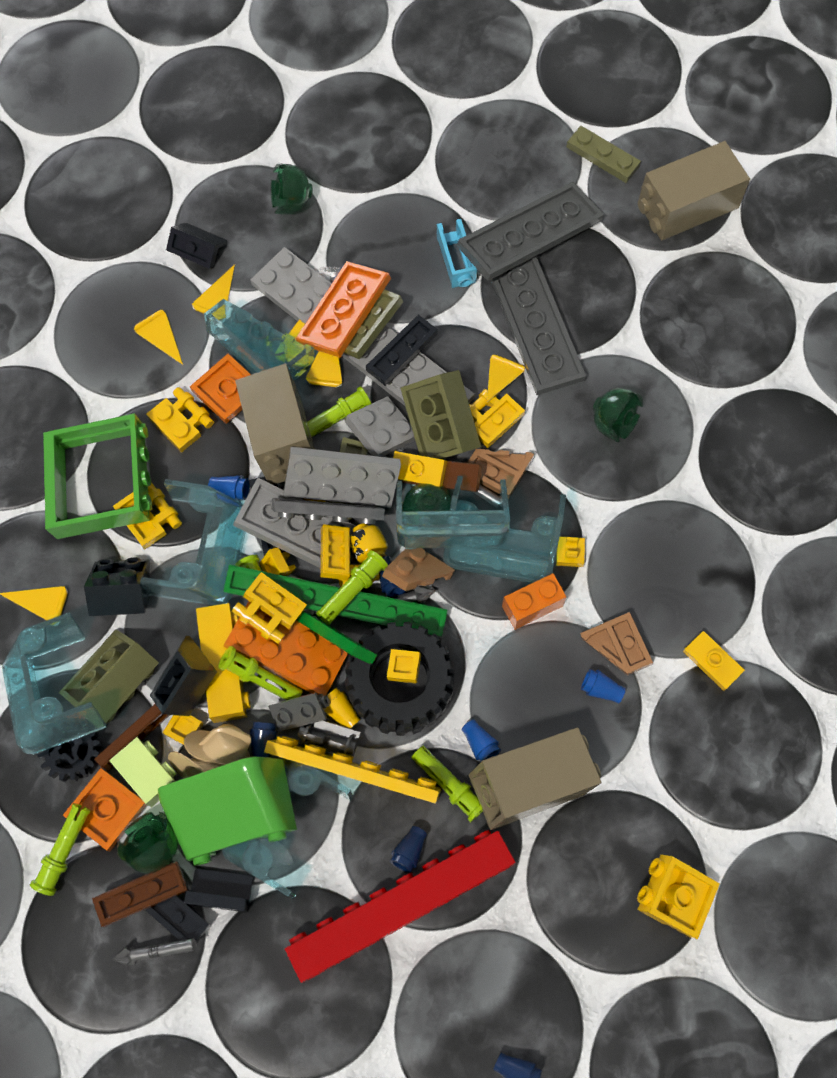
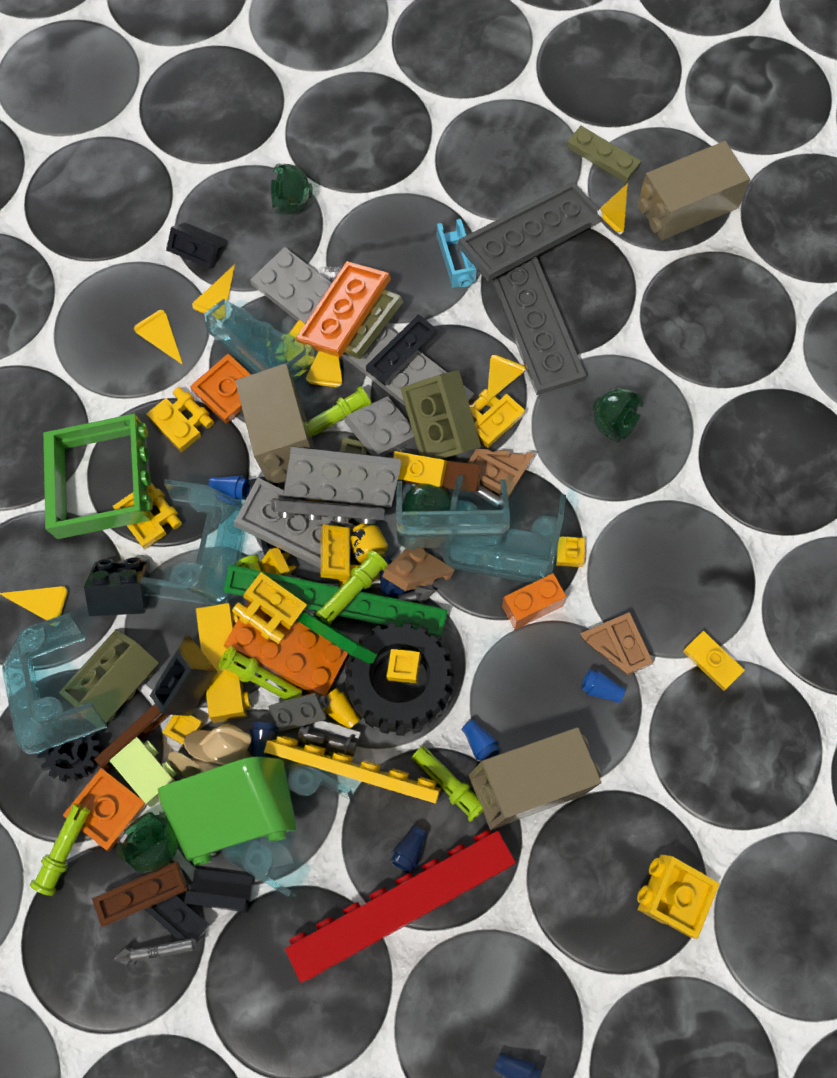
none -> yellow sticker [597,183,628,234]

